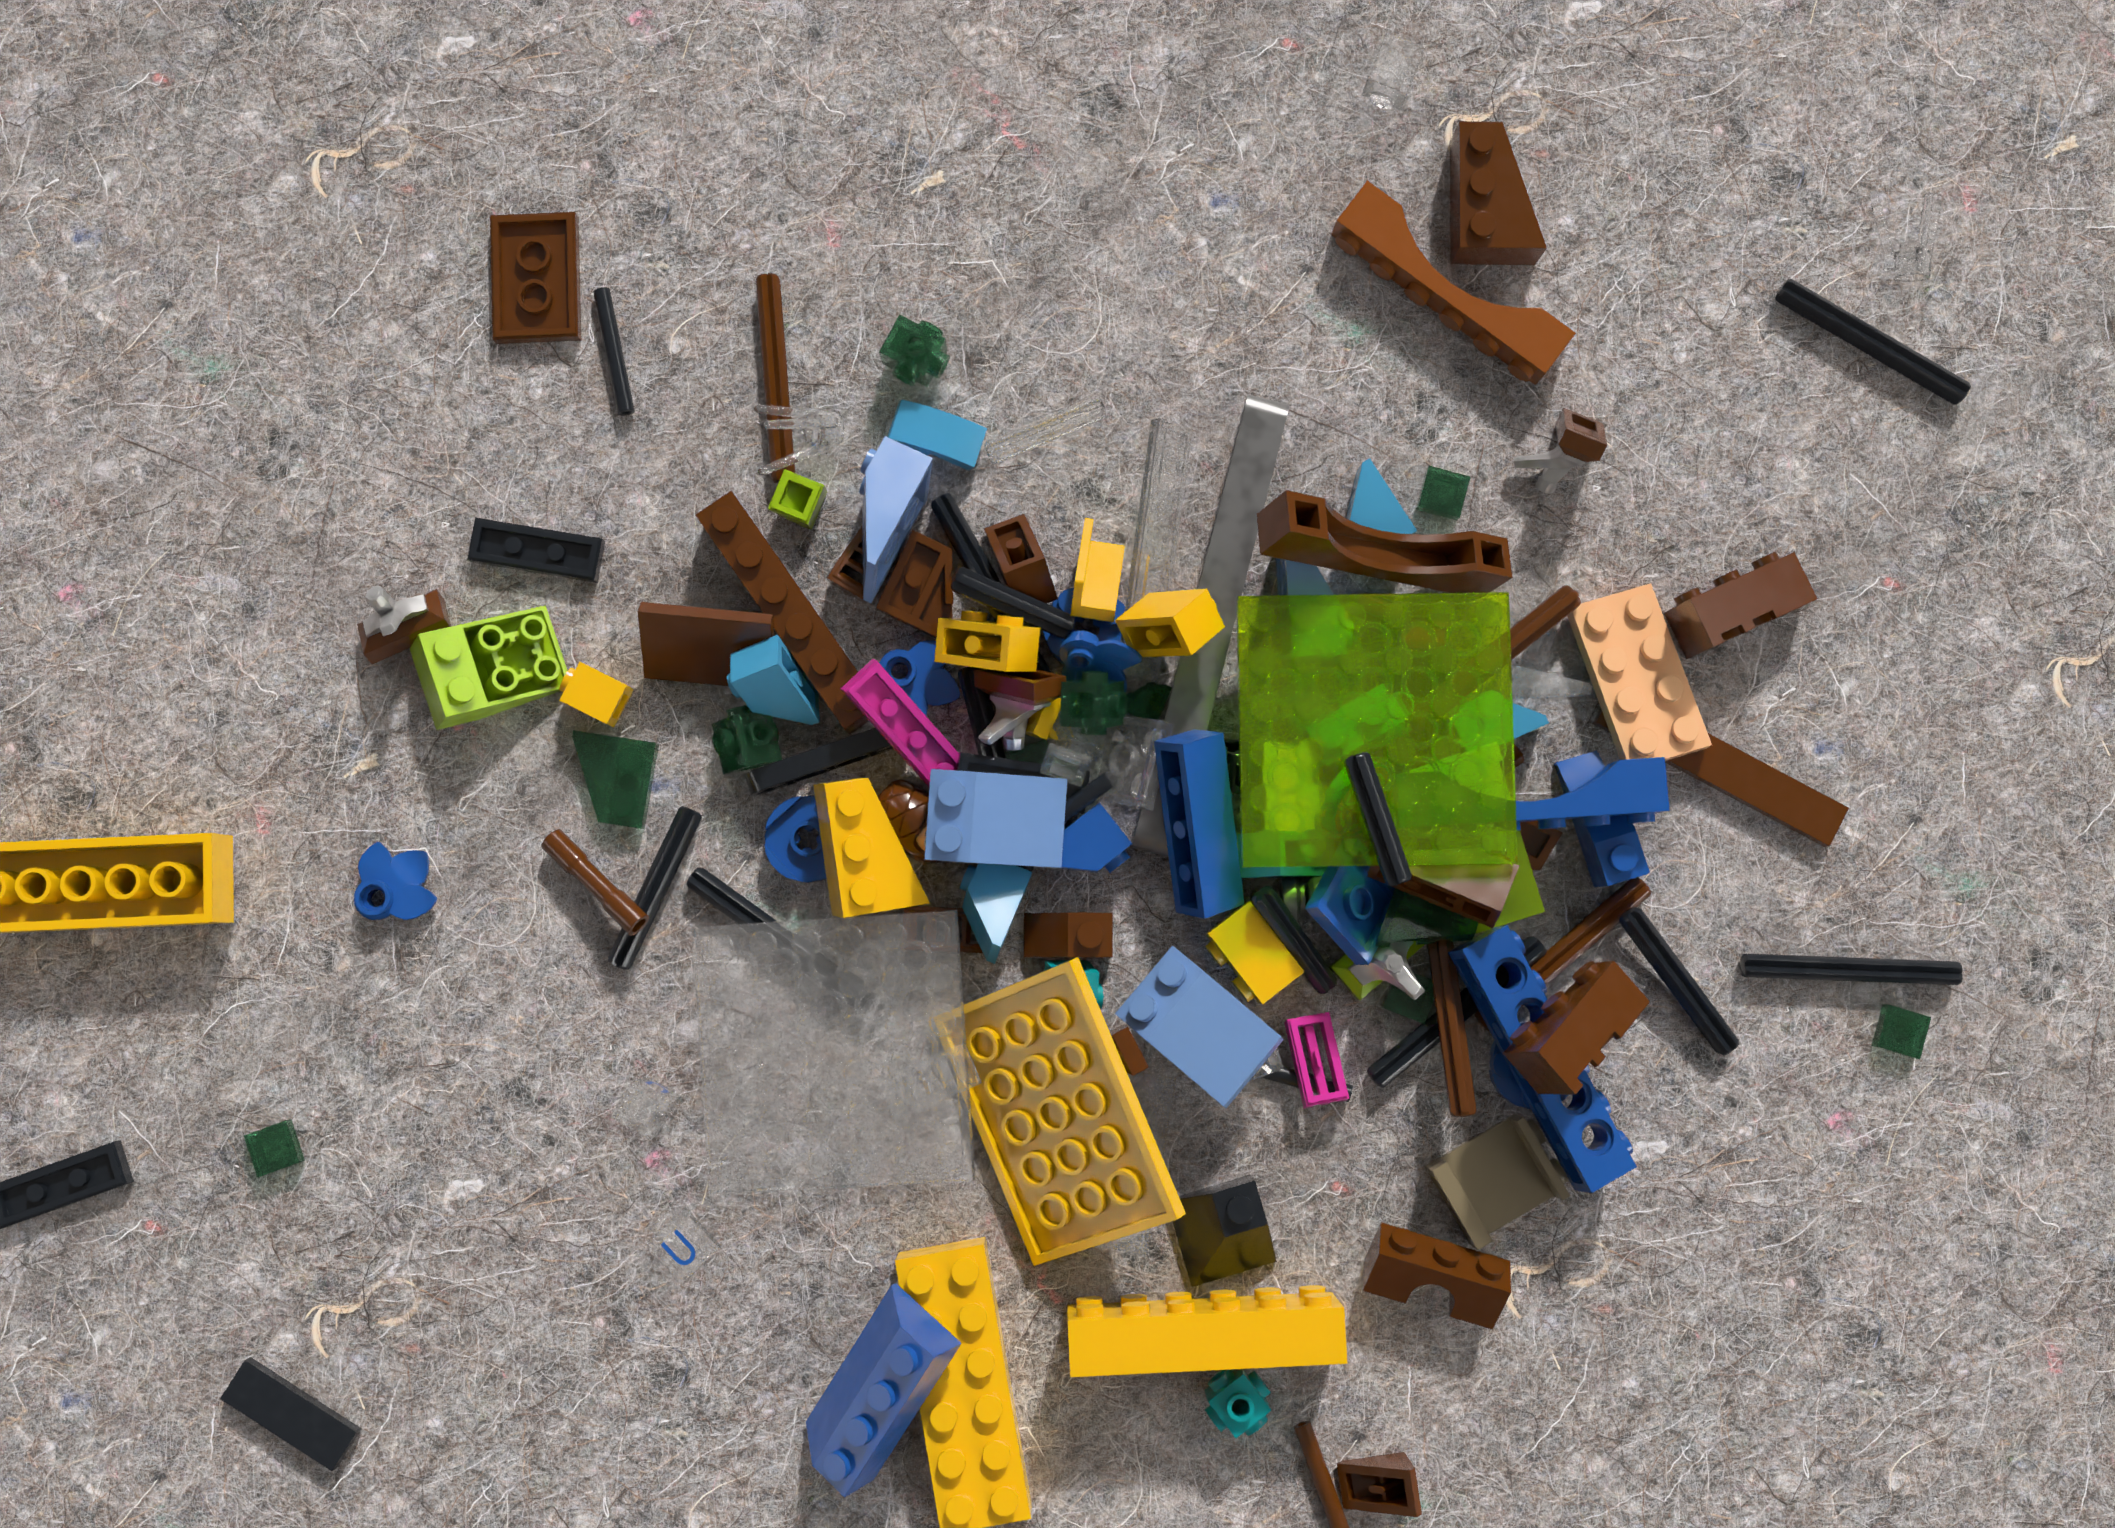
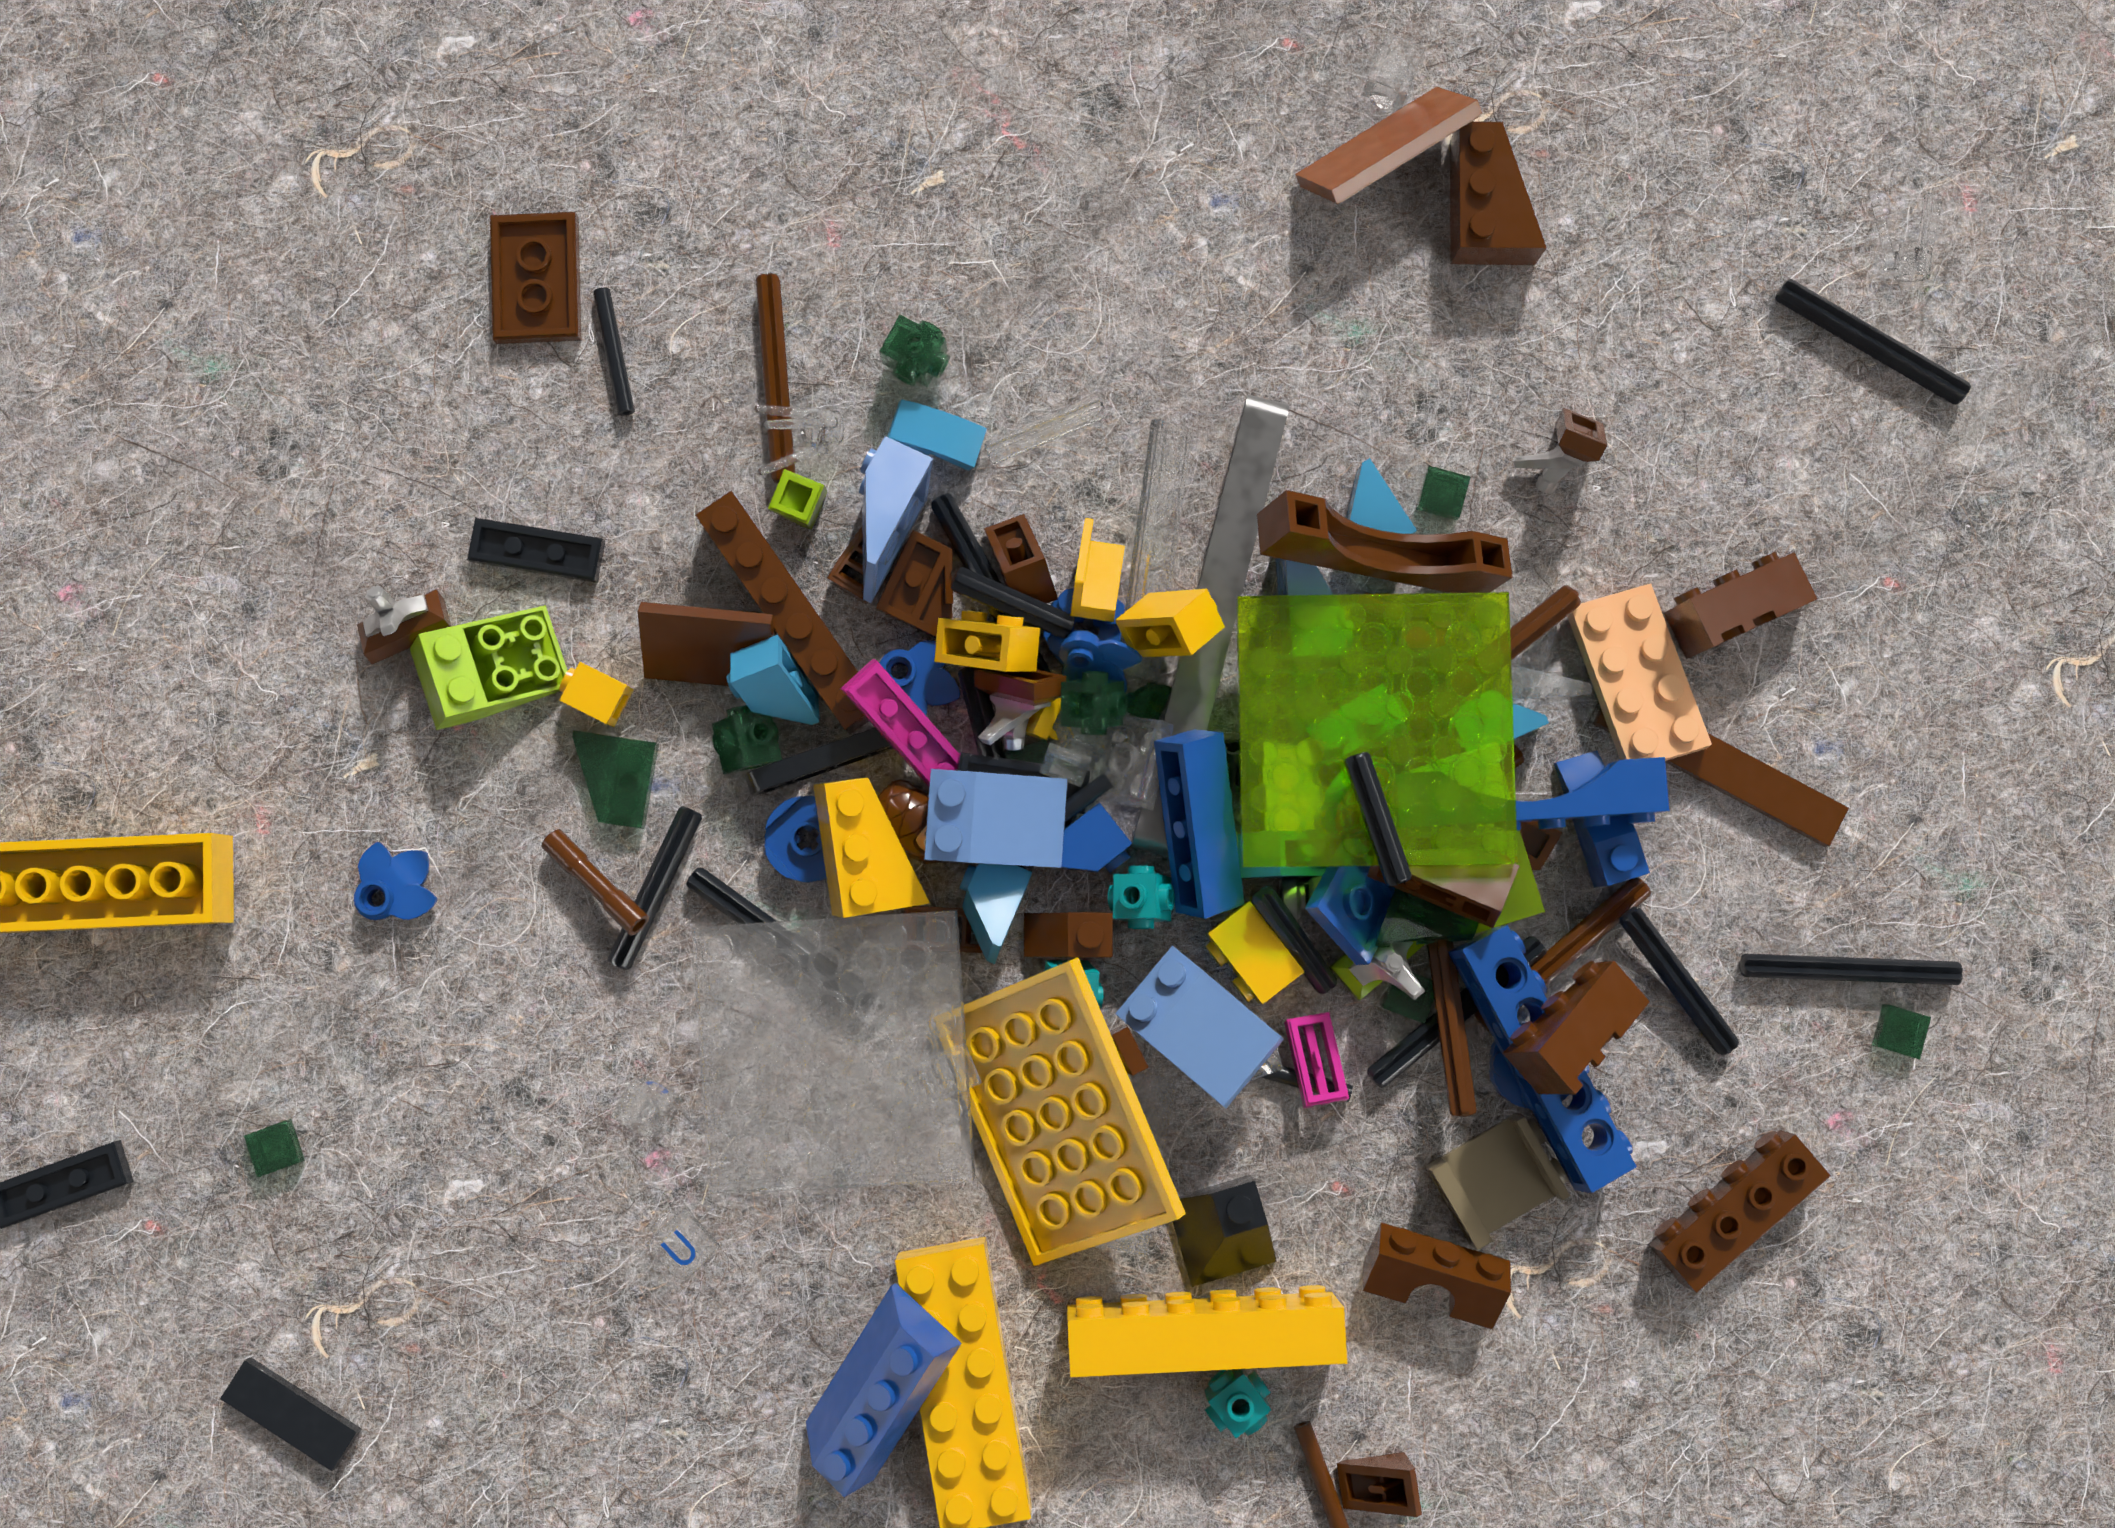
dark orange arch [1331,180,1576,385] -> none
none -> teal brick [1108,865,1175,930]
none -> dark orange tile [1295,87,1483,204]
none -> reddish brown brick [1648,1130,1831,1293]

